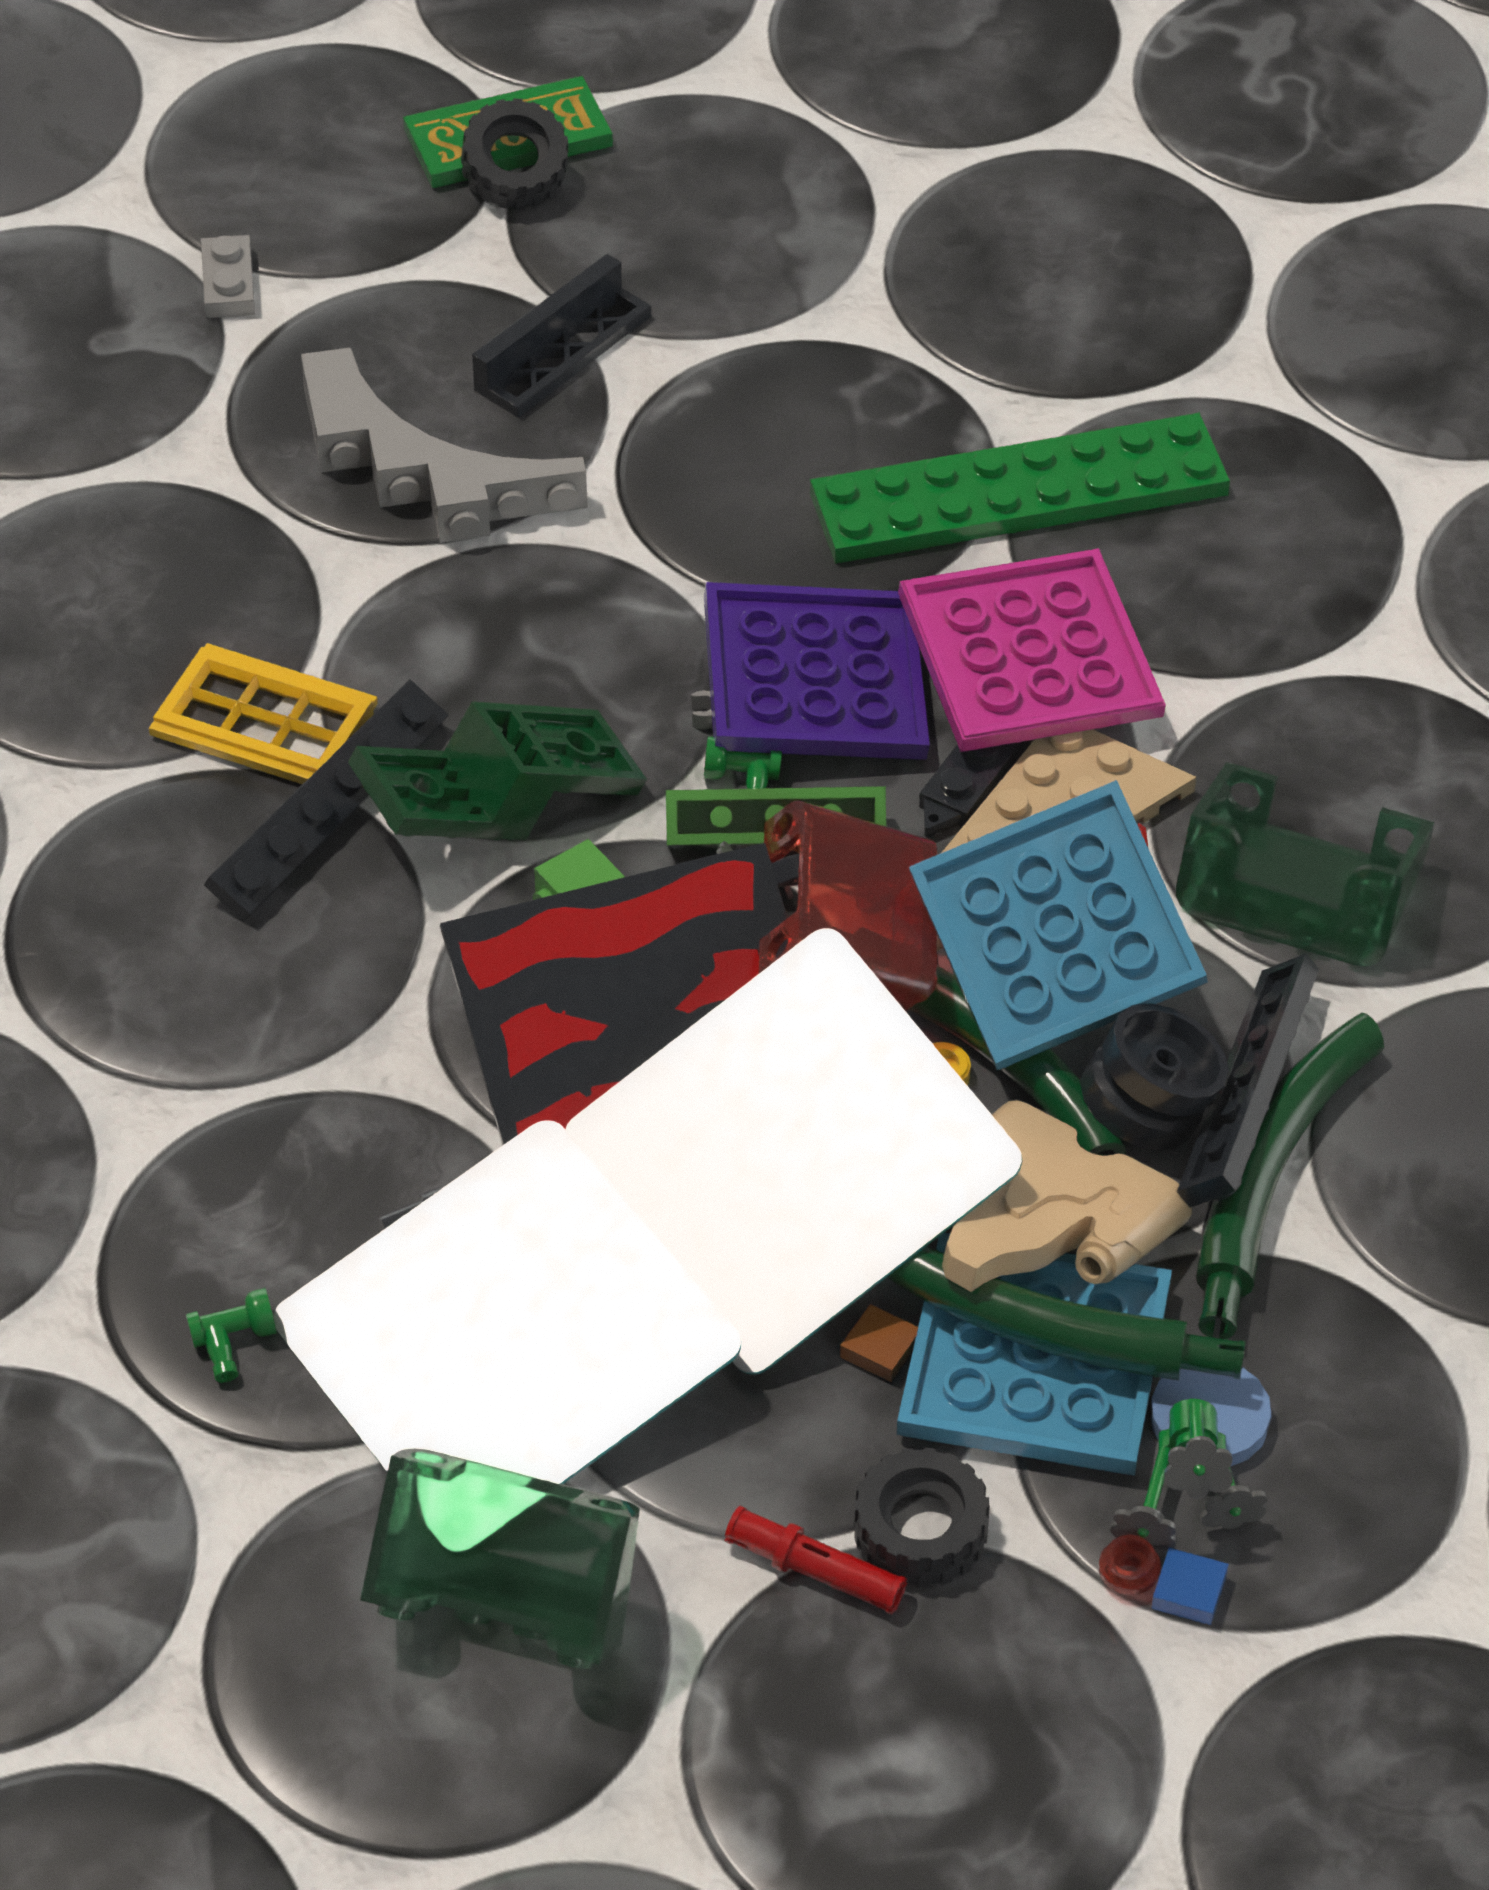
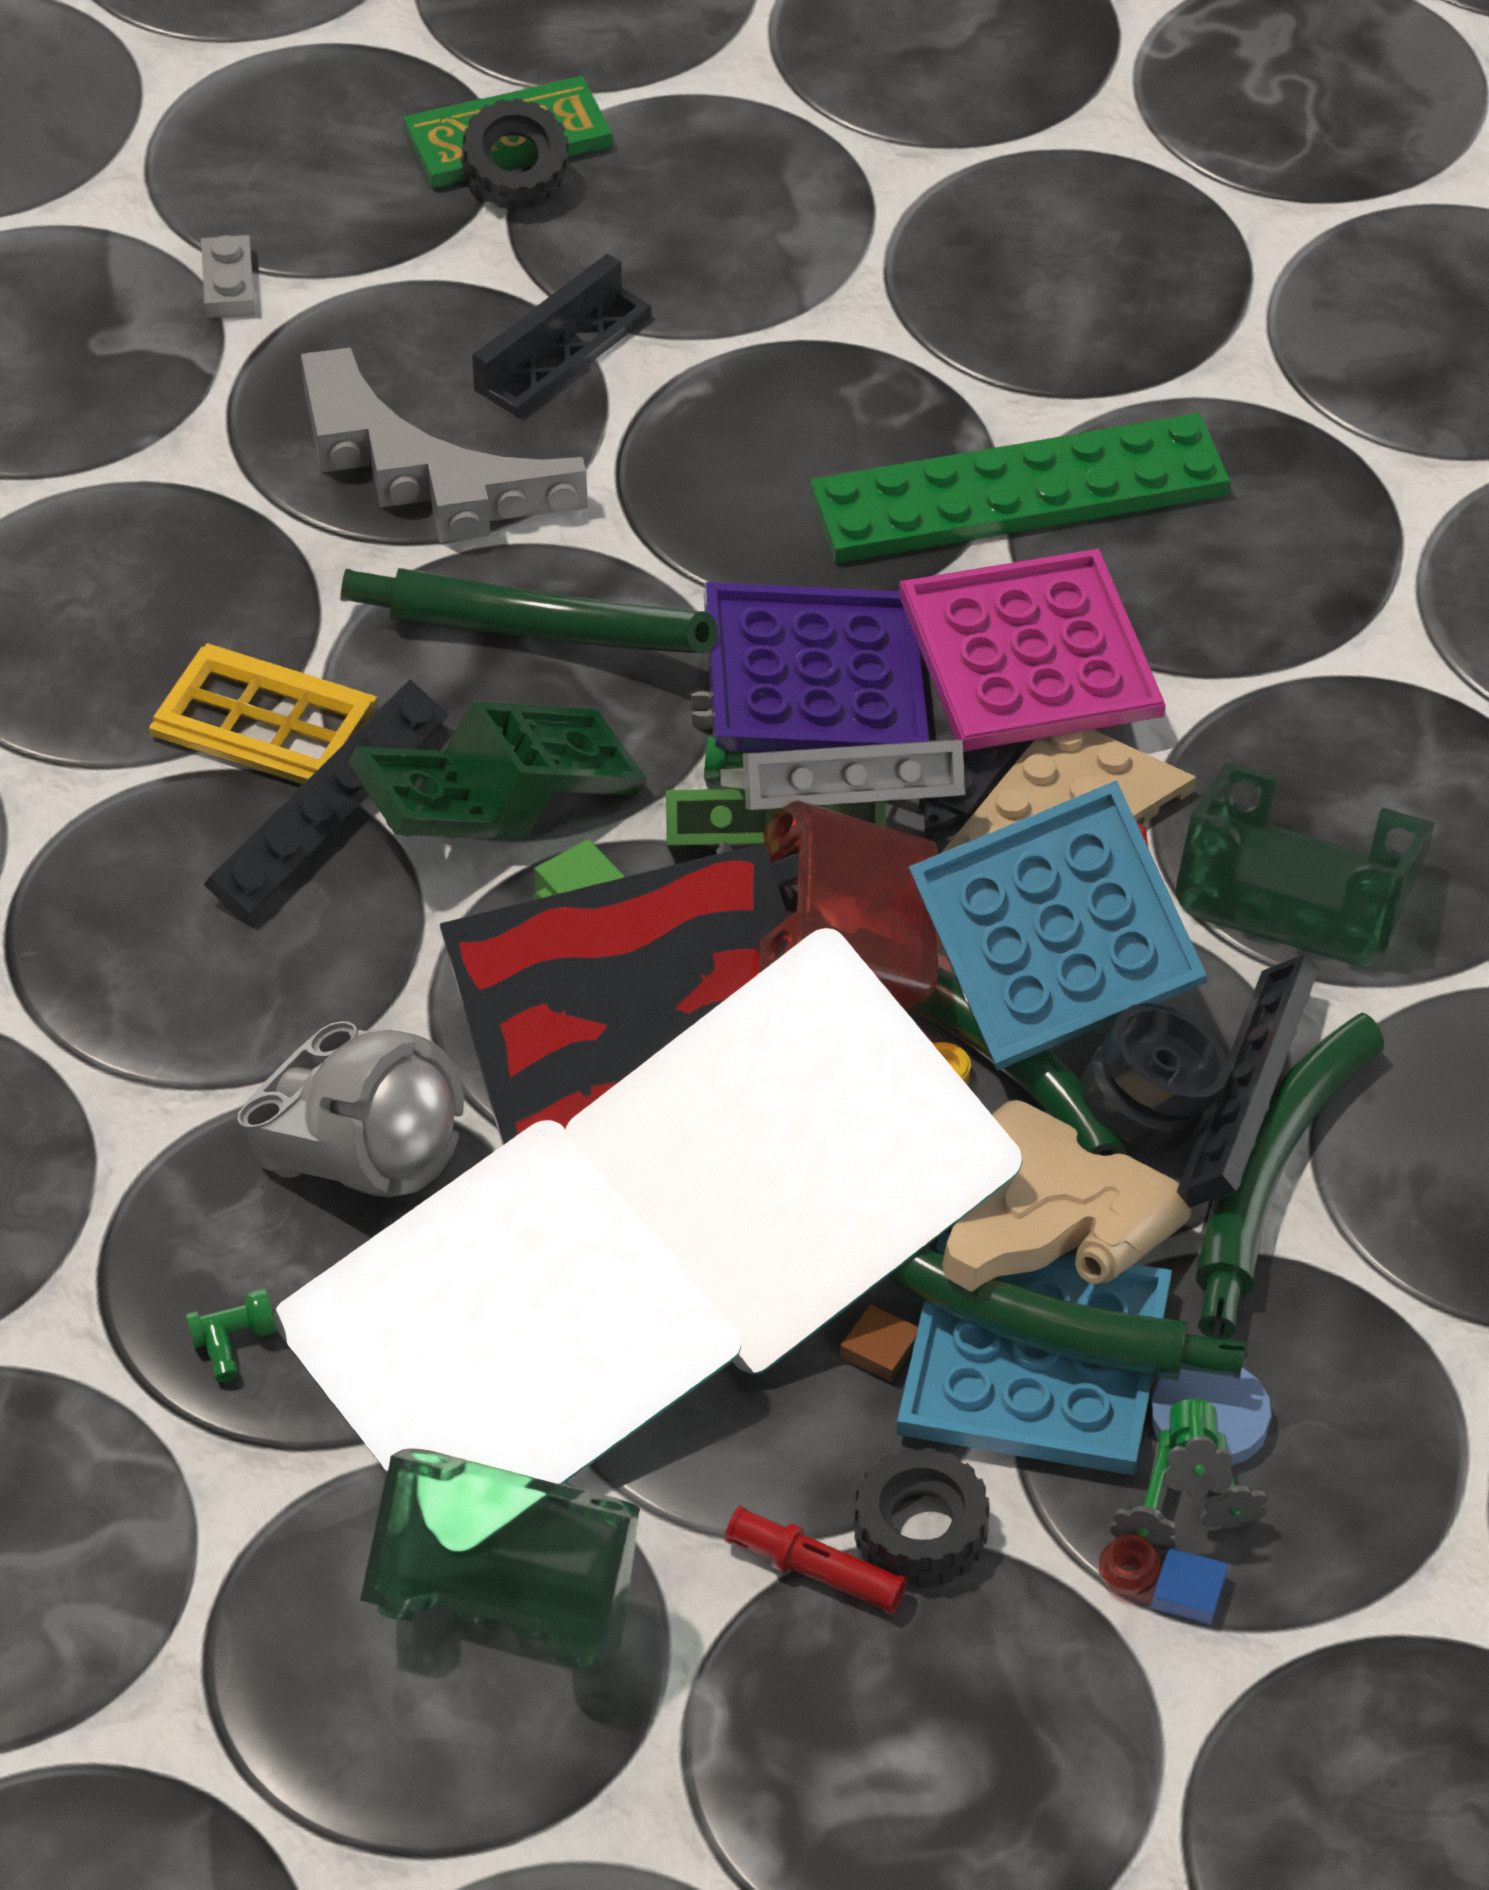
none -> light grey piece [237,1021,464,1198]
none -> dark green animal [340,568,718,653]
none -> light grey fence [720,740,965,810]

